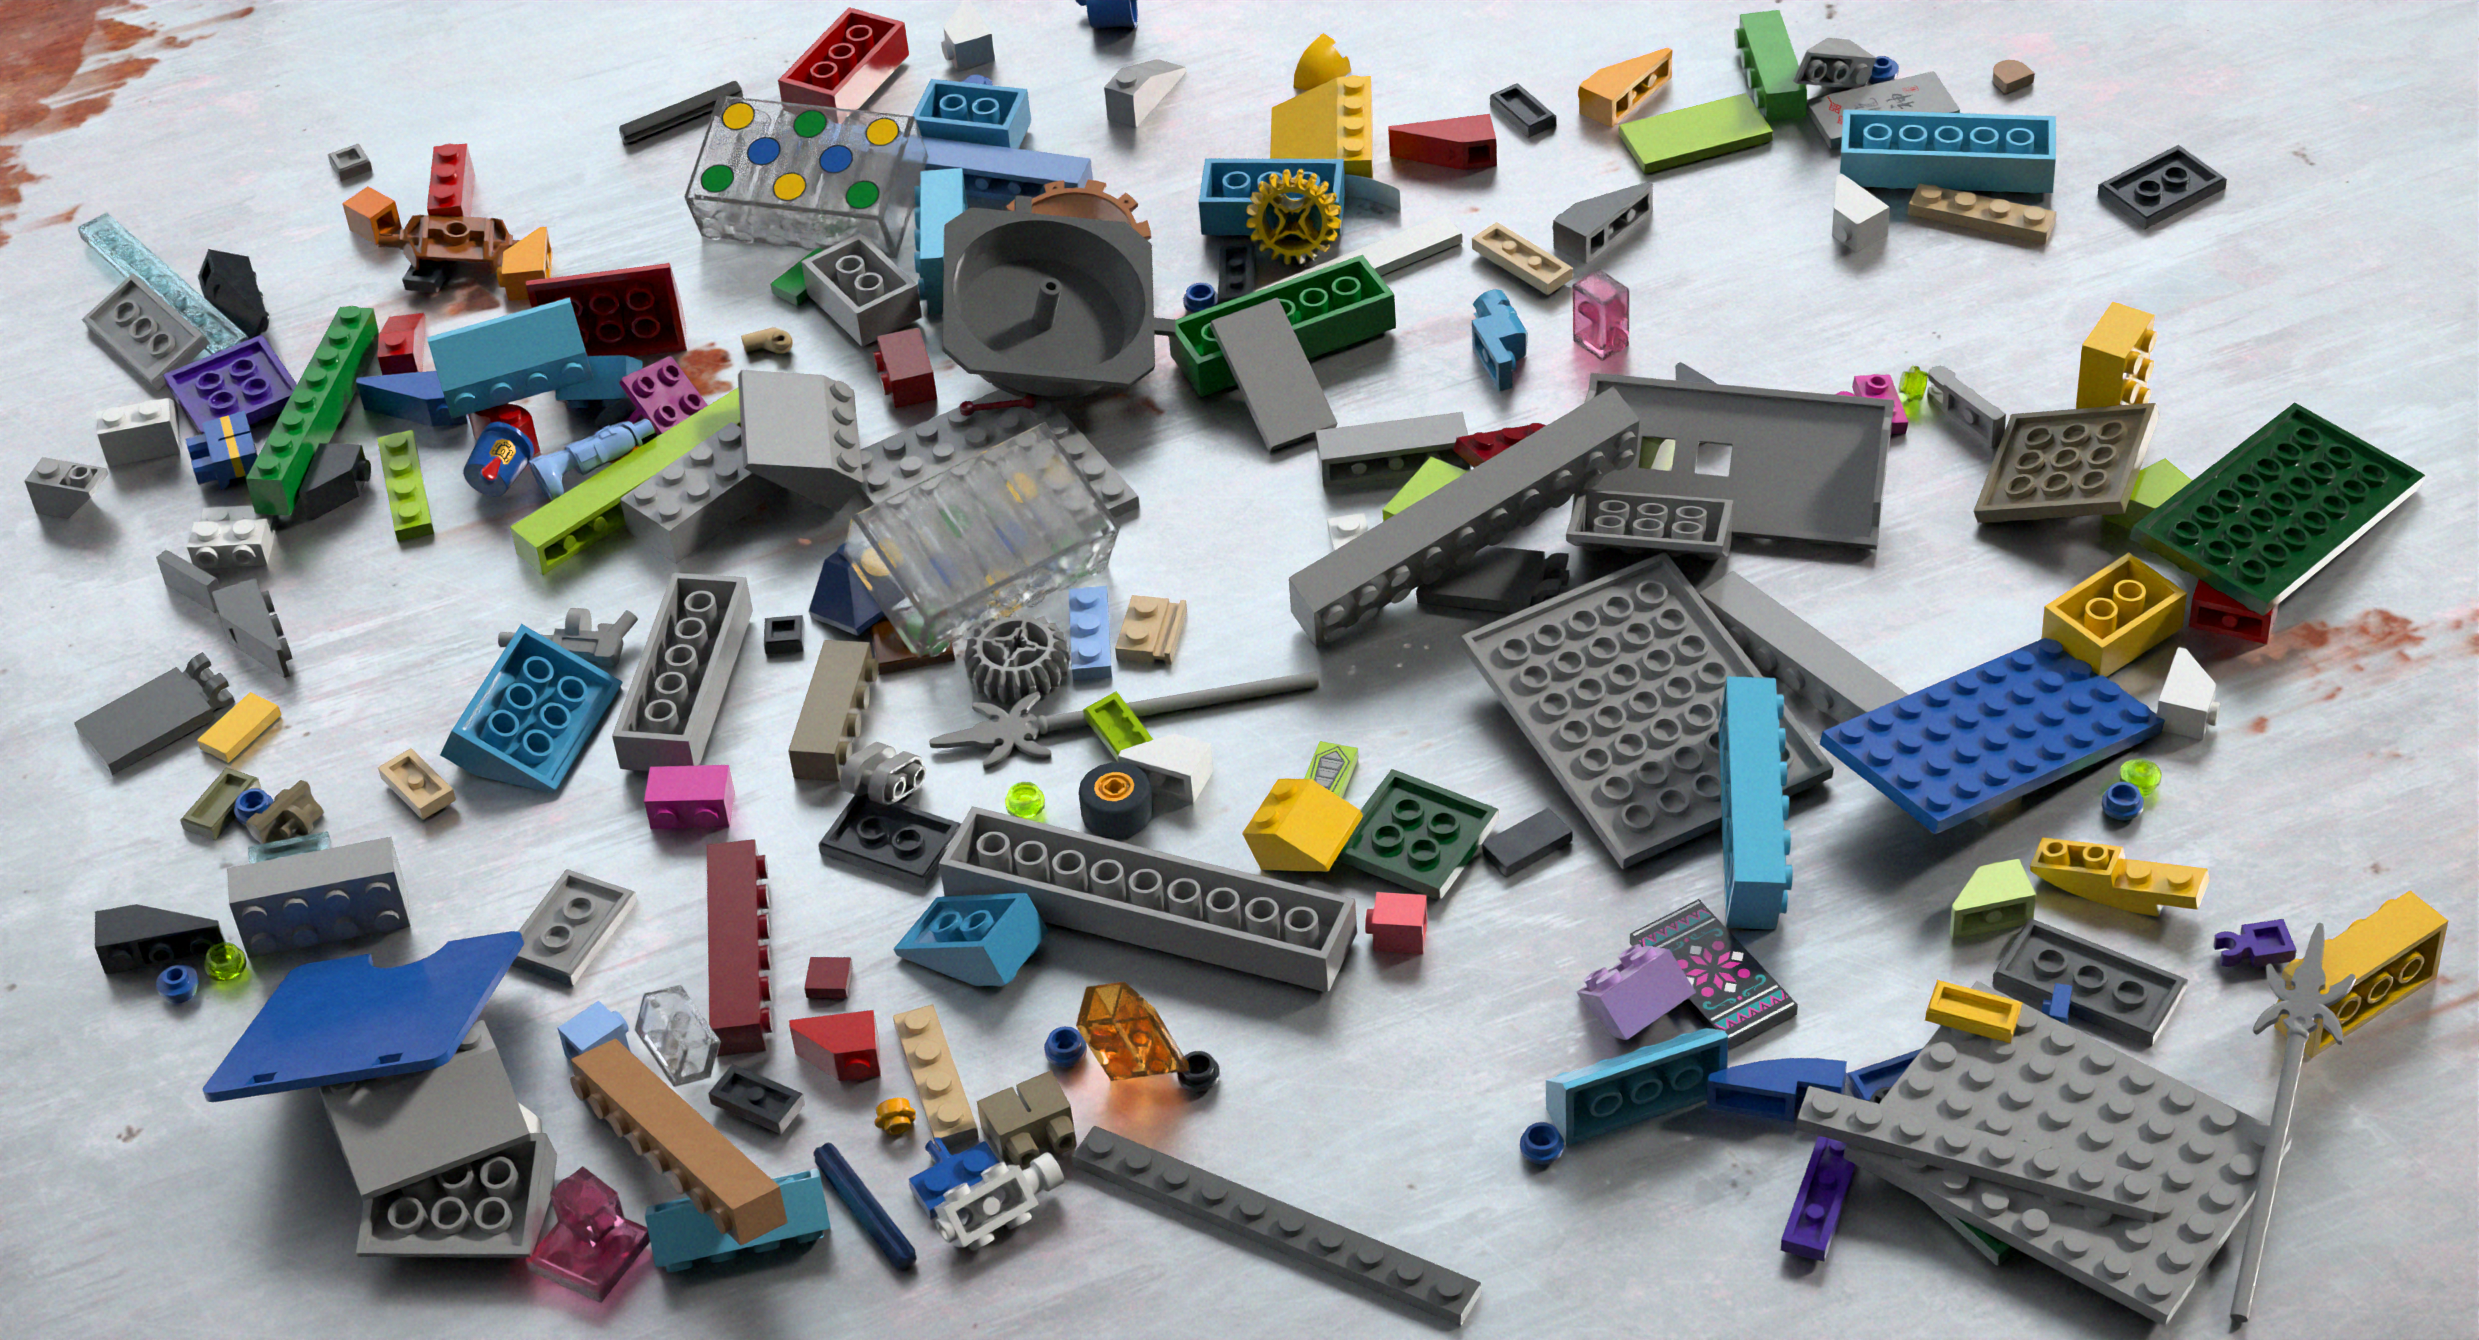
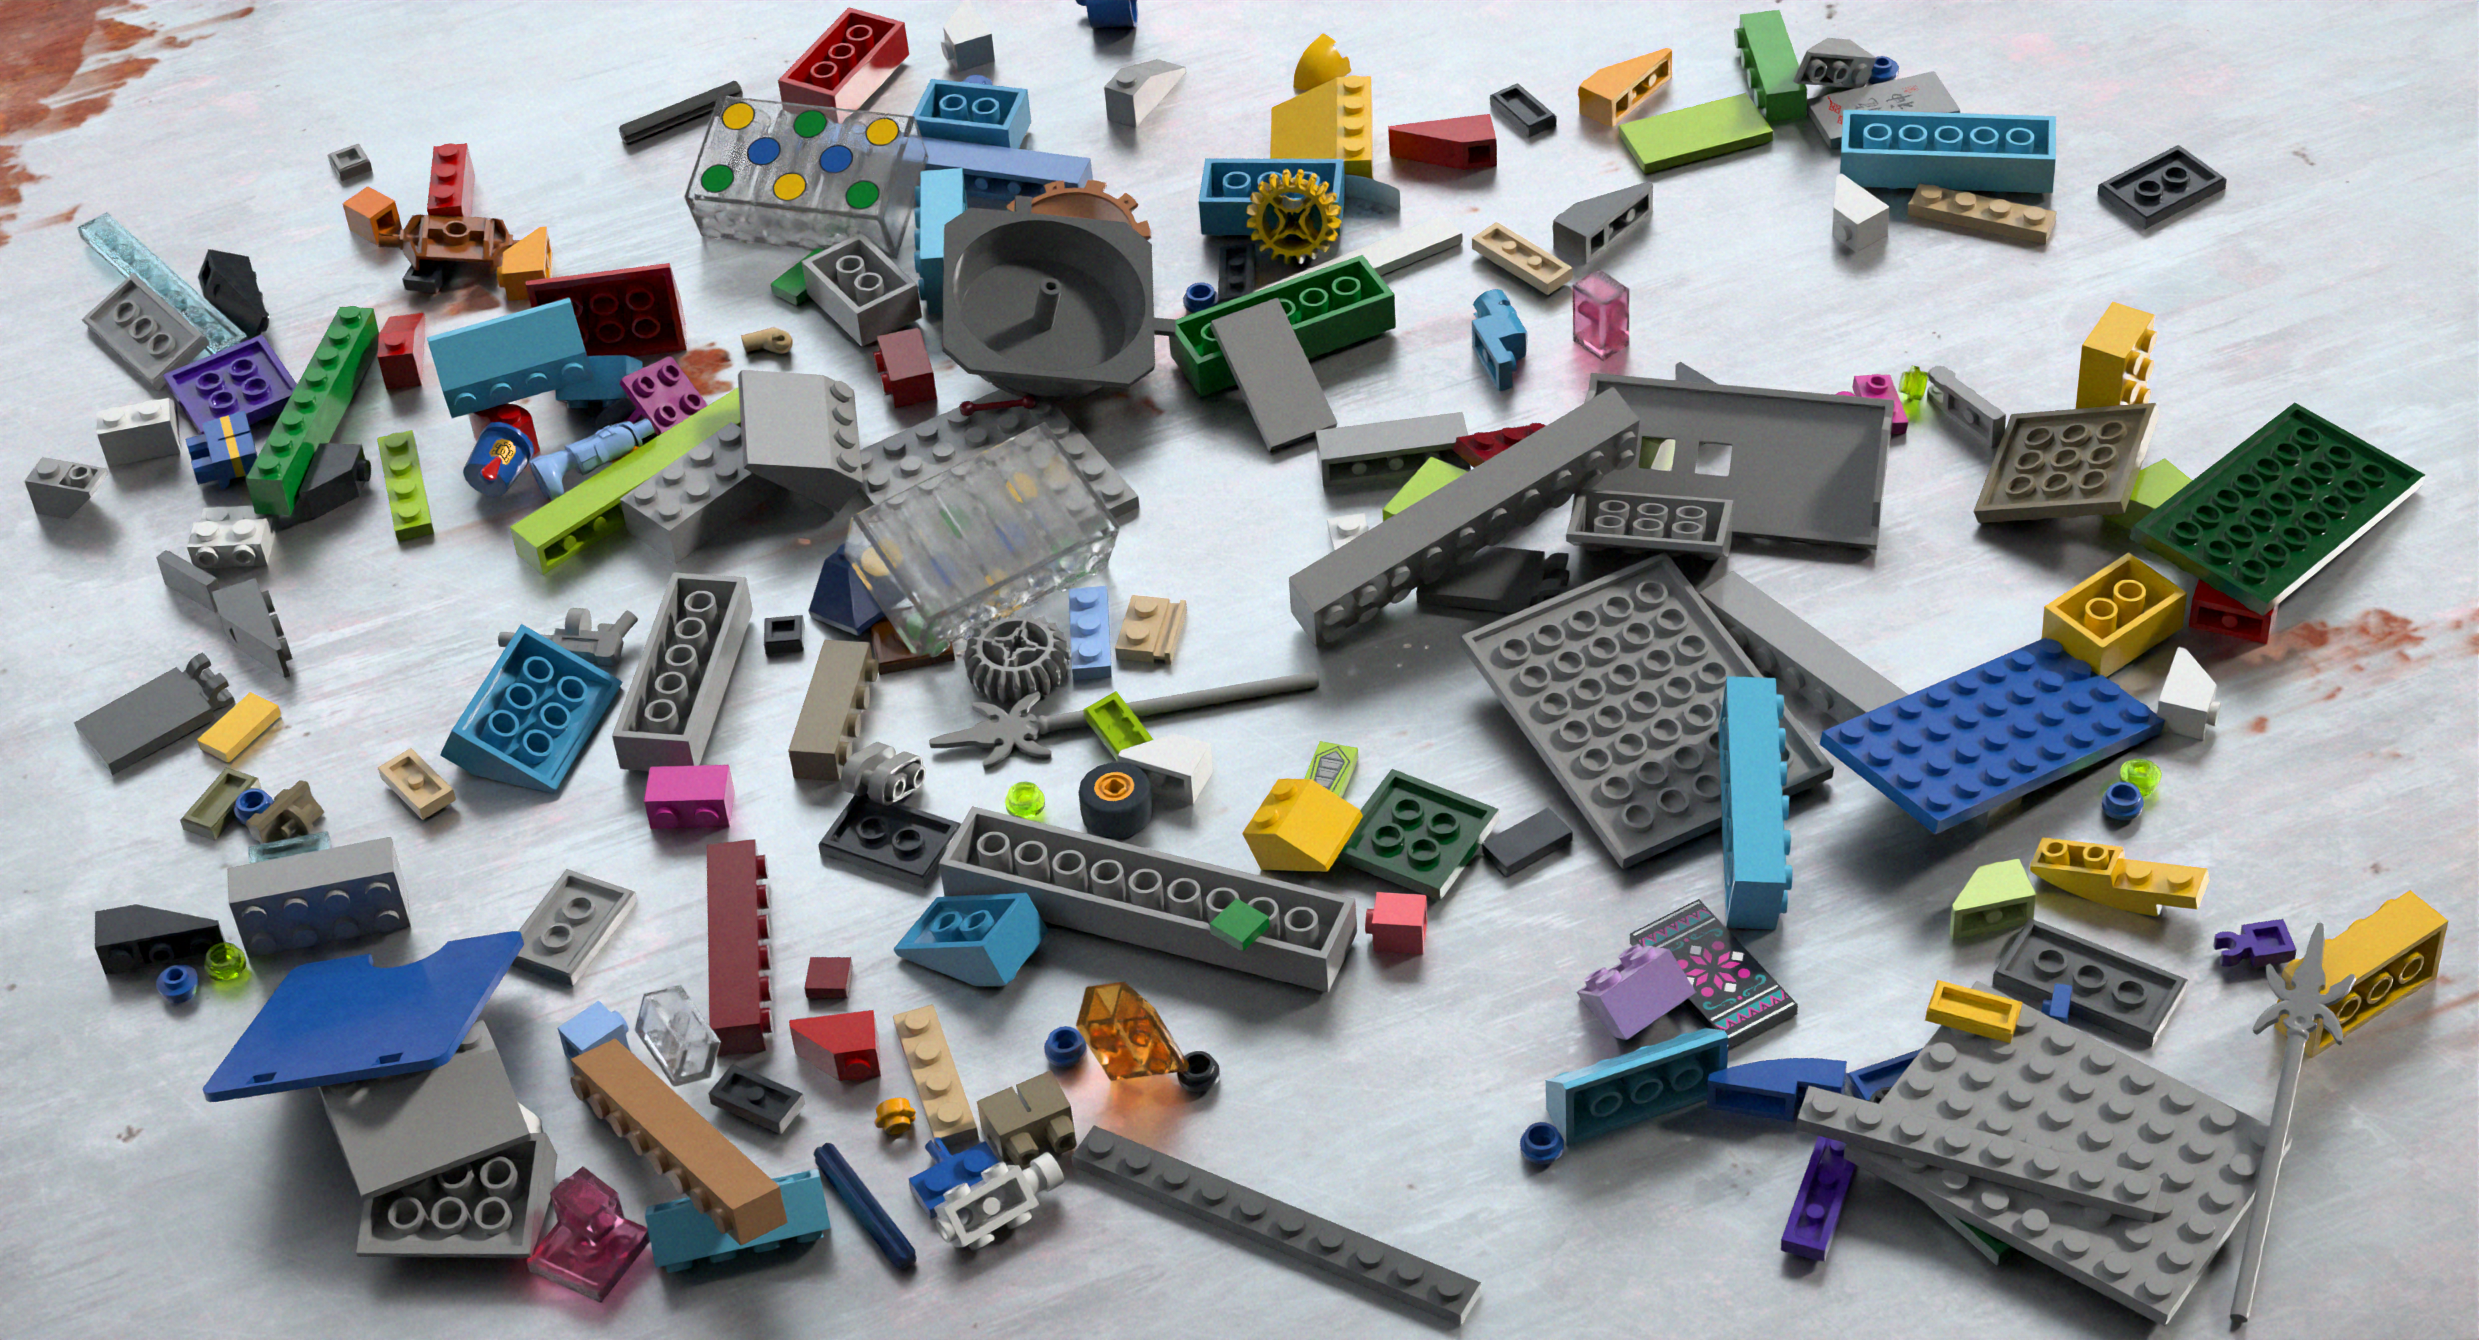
blue slope [356,371,469,427] -> none
medium nougat tile [1992,60,2035,94] -> none
none -> green tile [1210,898,1270,952]

